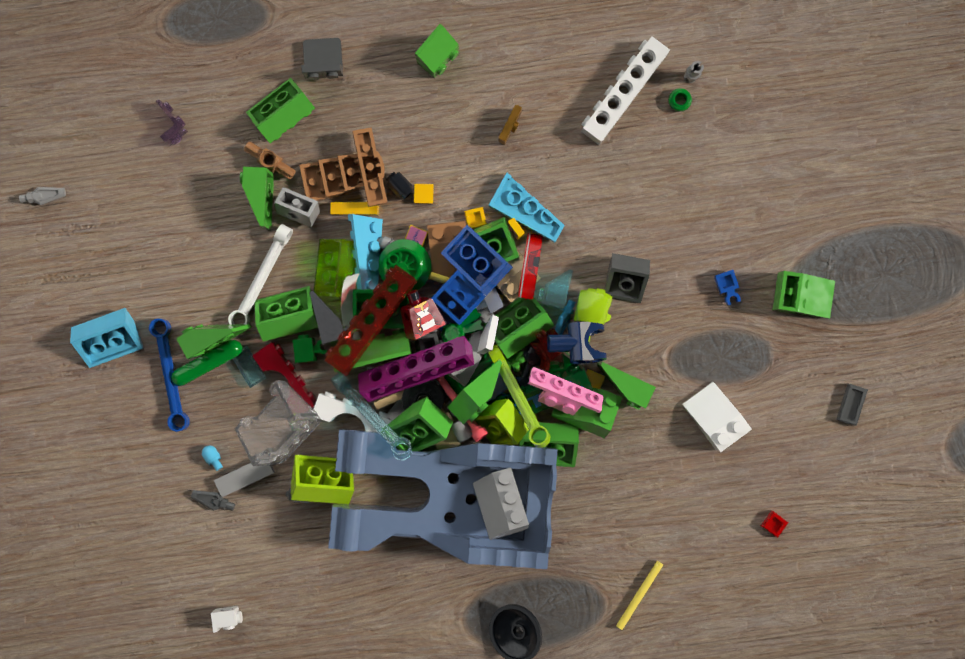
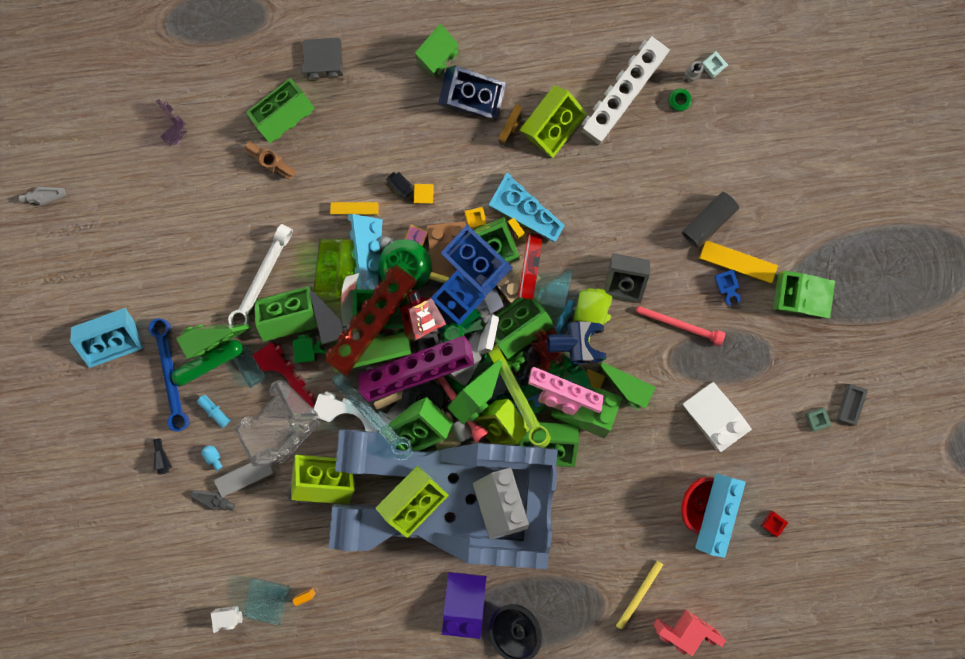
bright green slope [240,167,274,231] -> none
light grey brick [274,187,320,227] -> none
medium nougat slope [299,127,388,207] -> none
none -> black cone [153,438,173,475]
none -> medium azure axle [197,395,231,429]
none -> clear light blue plate [243,577,290,625]
none -> light orange tile [292,588,316,606]
none -> lime slope [376,465,449,538]
none -> dark blue slope [438,66,506,120]
none -> dark purple slope [441,572,487,639]
none -> lime slope [520,85,588,158]
none -> coral piece [635,306,725,347]
none -> coral bracket [653,610,726,656]
none -> red dish [681,477,714,534]
none -> dark grey piece [682,192,739,248]
none -> medium azure slope [695,473,746,558]
none -> yellow tile [699,241,778,284]
none -> light aqua tile [700,51,728,79]
none -> sand green tile [805,407,831,432]

